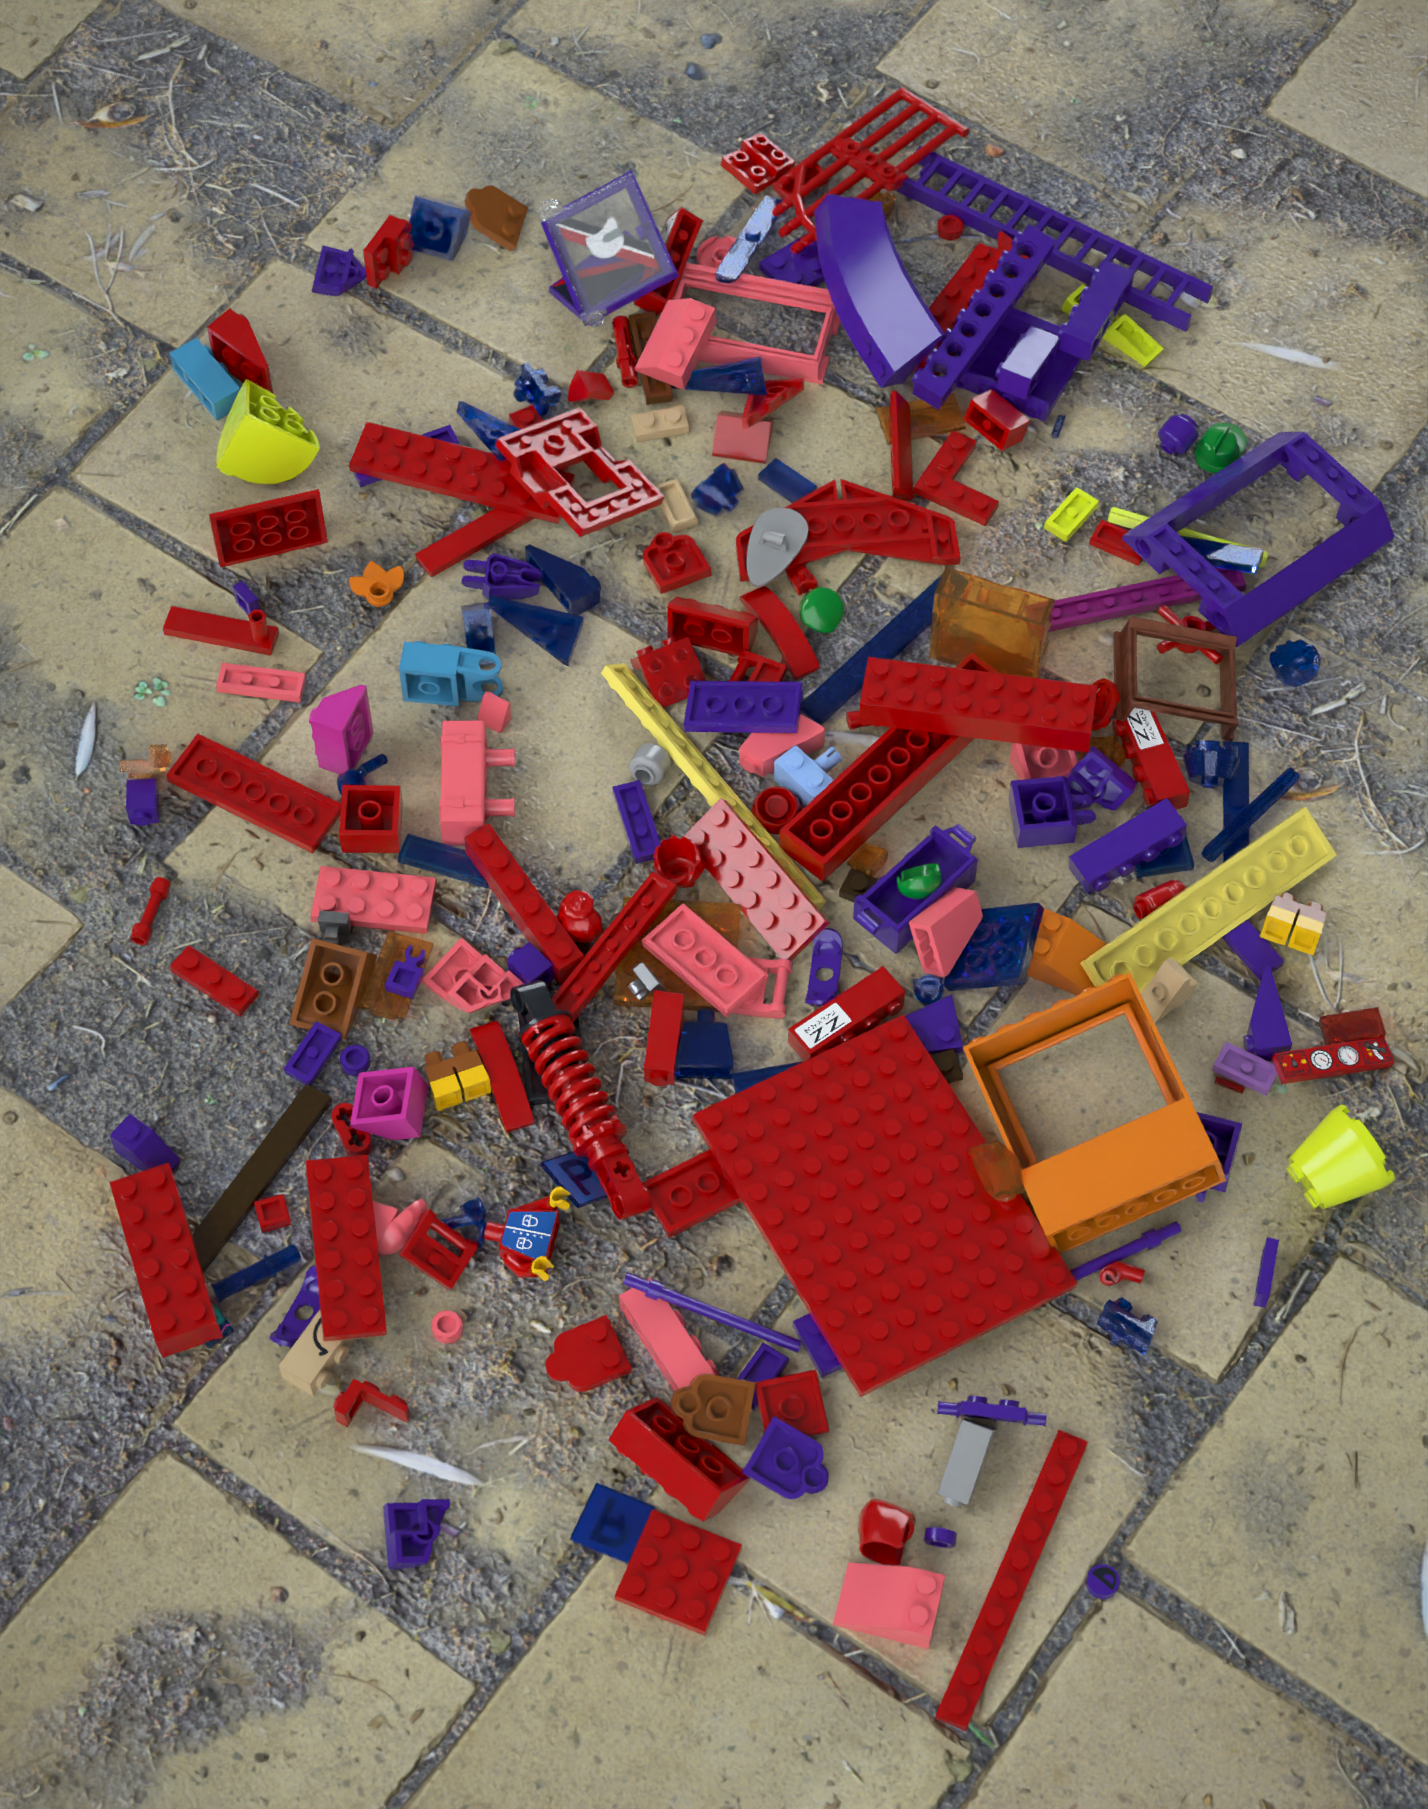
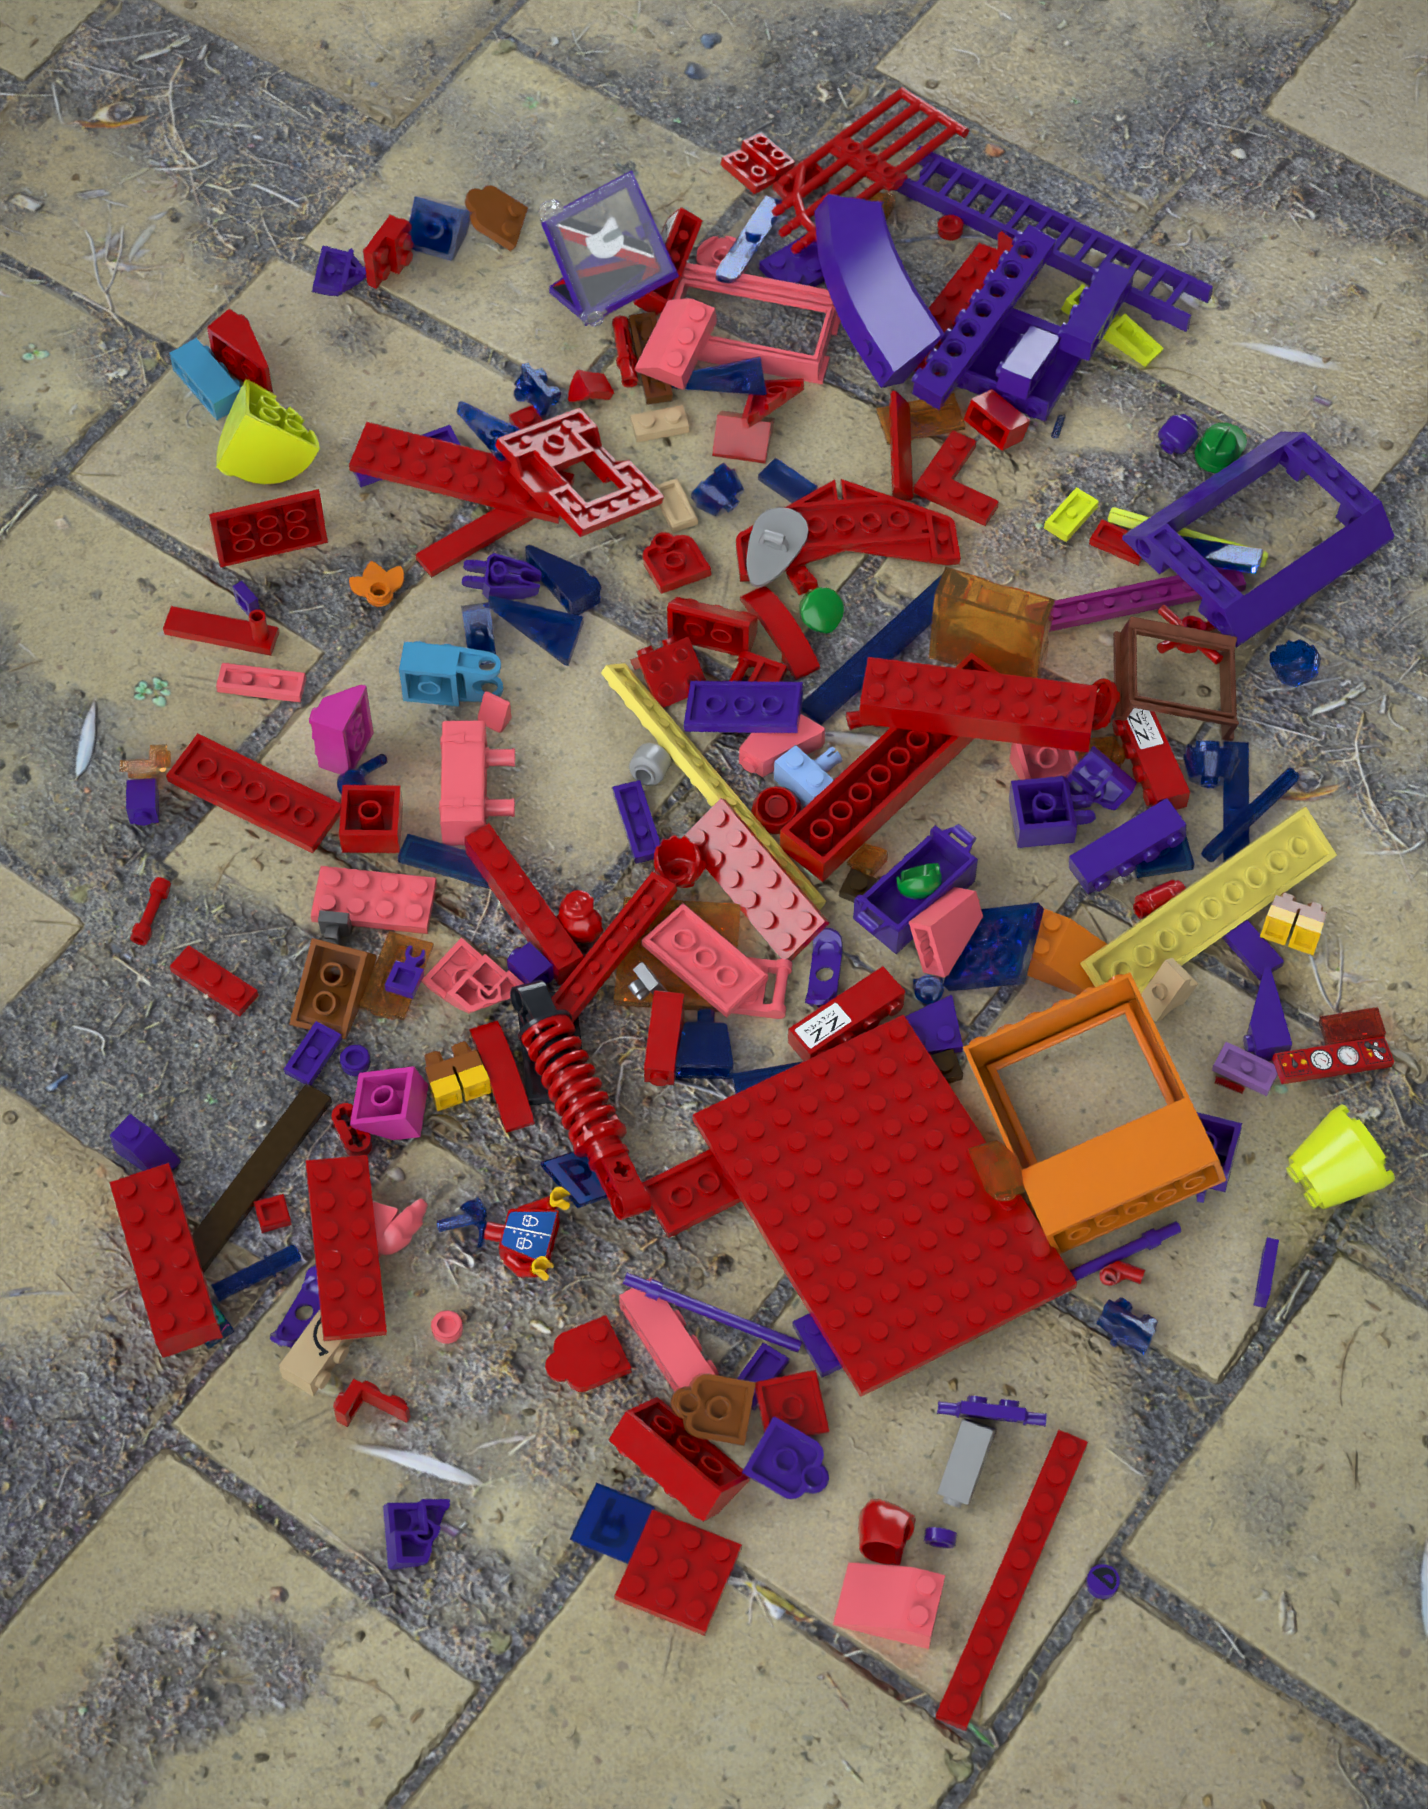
red plate [398,1208,479,1290] -> none

